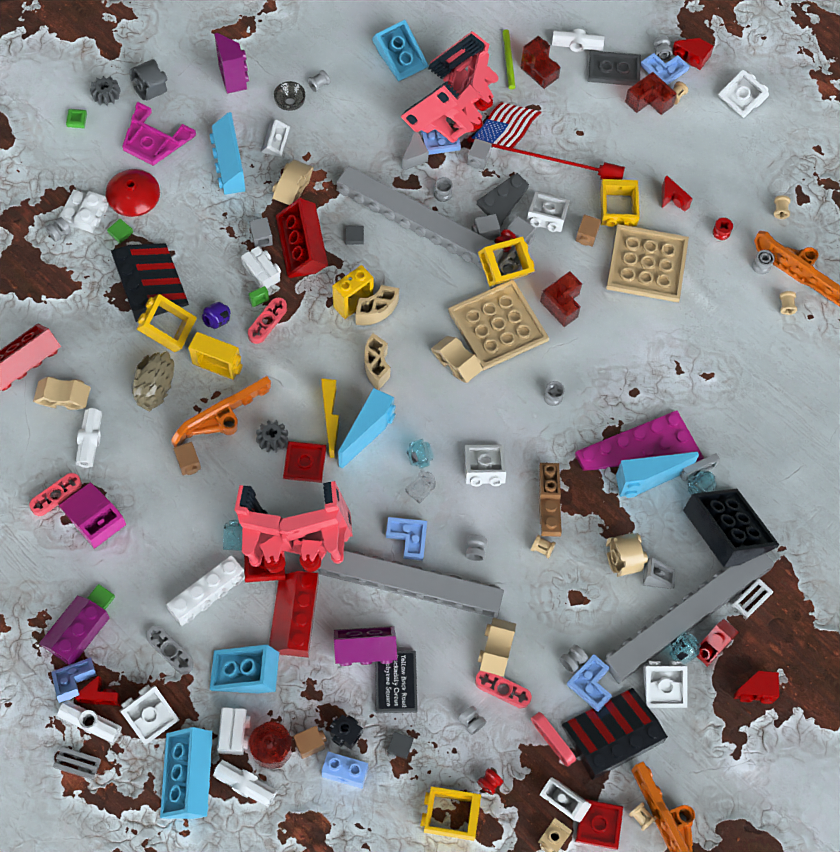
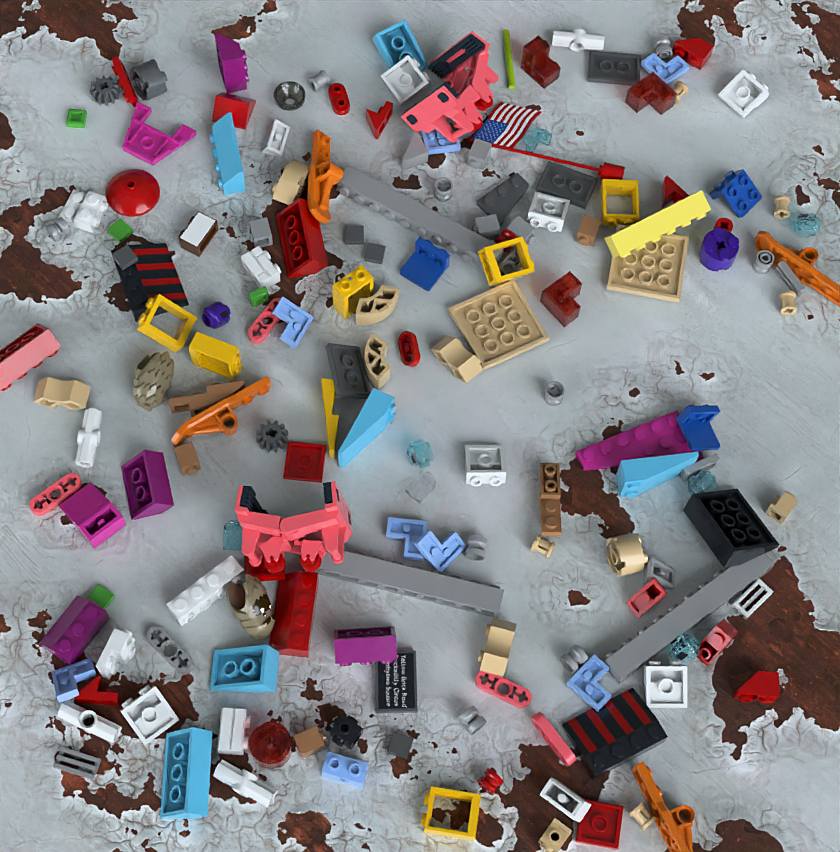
none -> white plate [96,628,136,680]
none -> red plate [112,56,139,108]
none -> dark grey tile [112,245,138,270]
none -> magenta slope [121,450,174,520]
none -> medium nougat slope [169,380,245,417]
none -> brick [179,211,219,257]
none -> red slope [212,92,256,130]
none -> dark tan head [226,574,276,641]
none -> light blue plate [272,297,314,348]
none -> orange piece [307,130,344,224]
none -> dark grey tile [325,343,371,399]
none -> red plate [328,83,350,115]
none -> dark grey tile [364,243,386,264]
none -> red slope [366,101,393,140]
none -> white plate [381,55,430,105]
none -> red plate [398,331,420,367]
none -> blue bracket [400,237,450,291]
none -> light blue plate [414,530,467,572]
none -> clear light blue bracket [525,127,552,153]
none -> dark grey tile [536,161,598,209]
none -> light yellow brick [604,190,711,259]
none -> red slope [625,578,668,618]
none -> blue bracket [676,404,720,451]
none -> dark purple brick [699,228,739,271]
none -> blue bracket [709,169,762,218]
none -> tan brick [765,491,798,524]
none -> light grey tile [775,260,805,300]
none -> clear light blue head [794,213,820,237]

